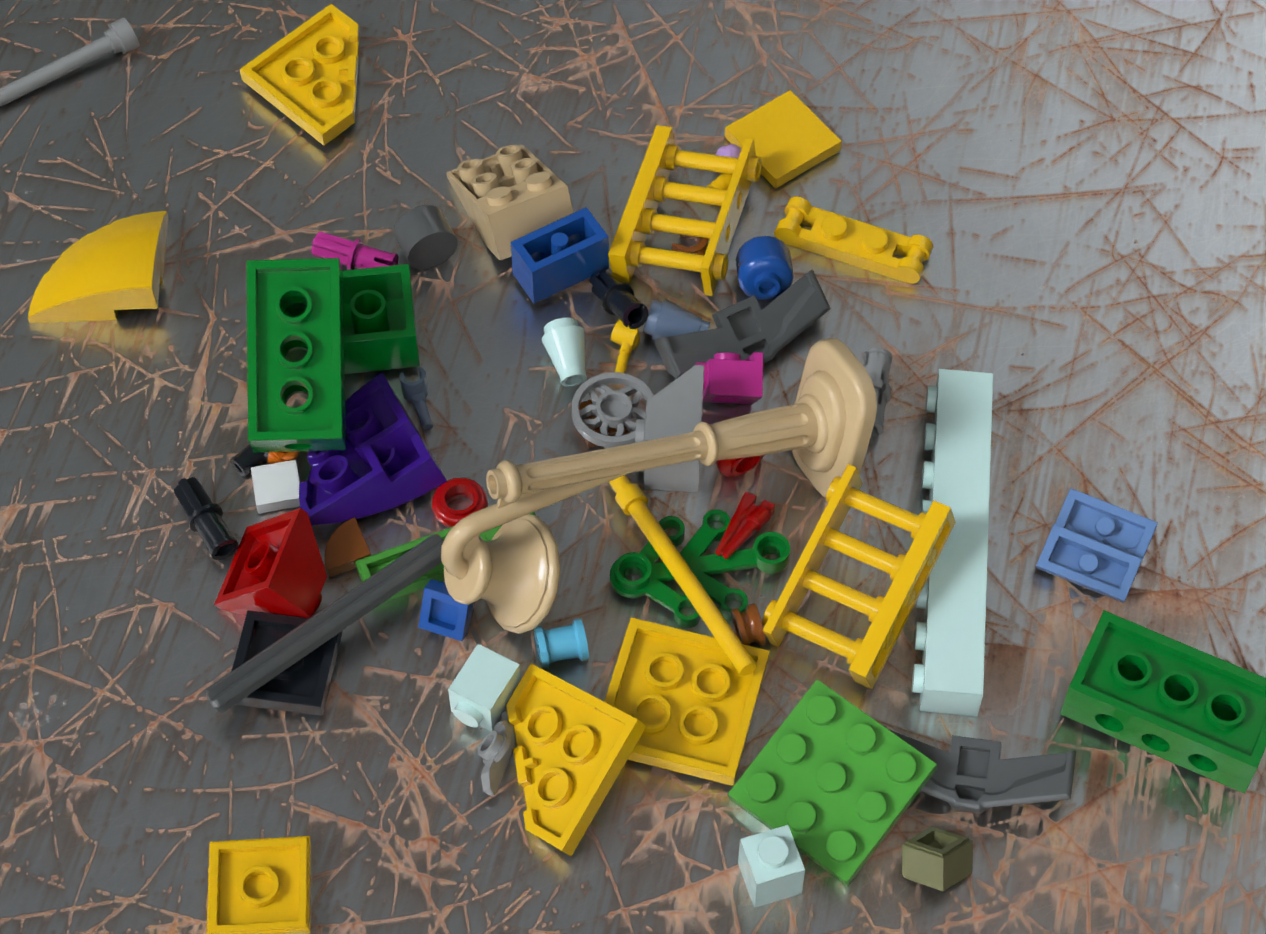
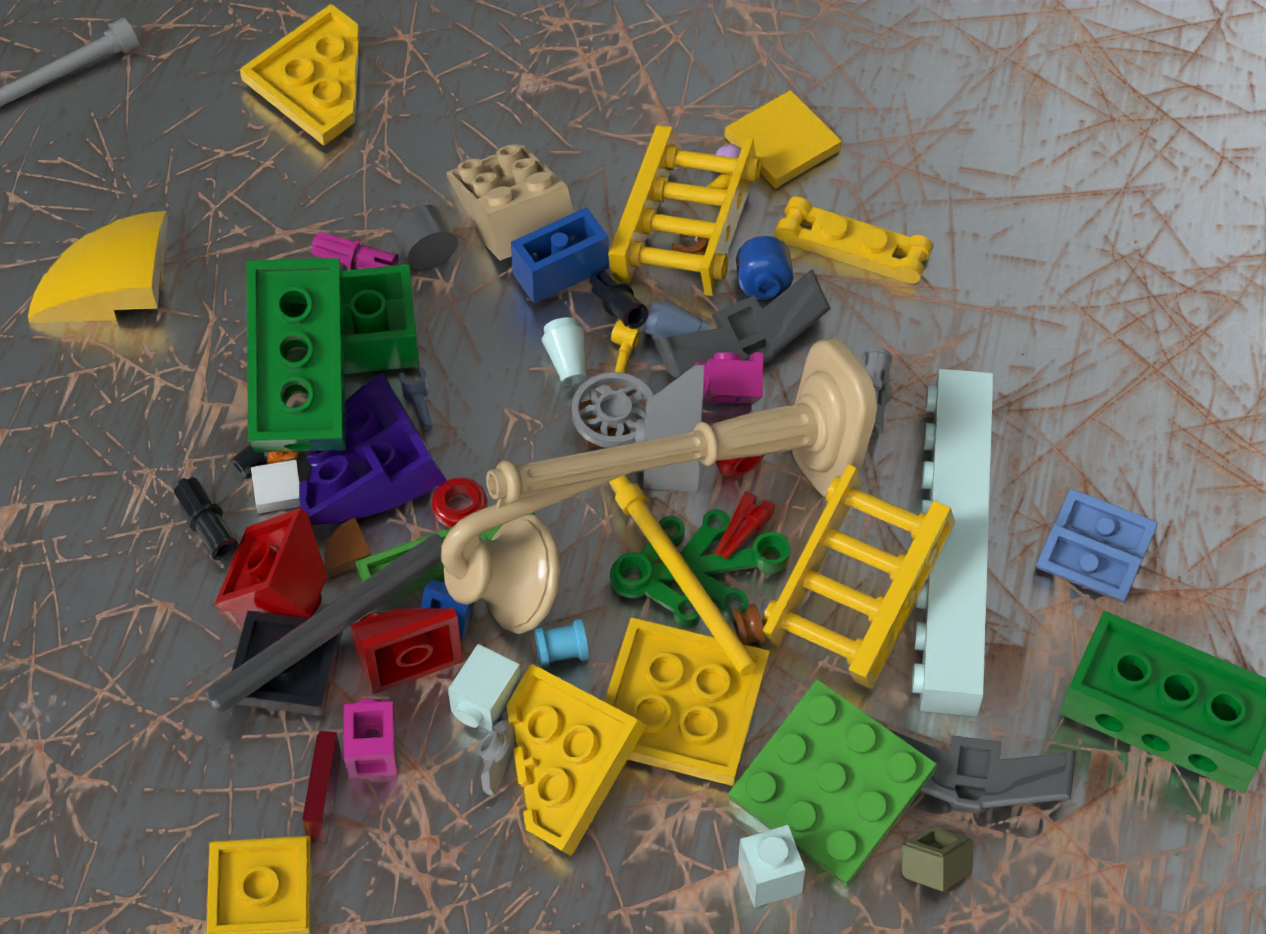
none -> dark red tile [302,731,342,844]
none -> dark pink brick [343,698,398,779]
none -> red slope [350,608,463,694]

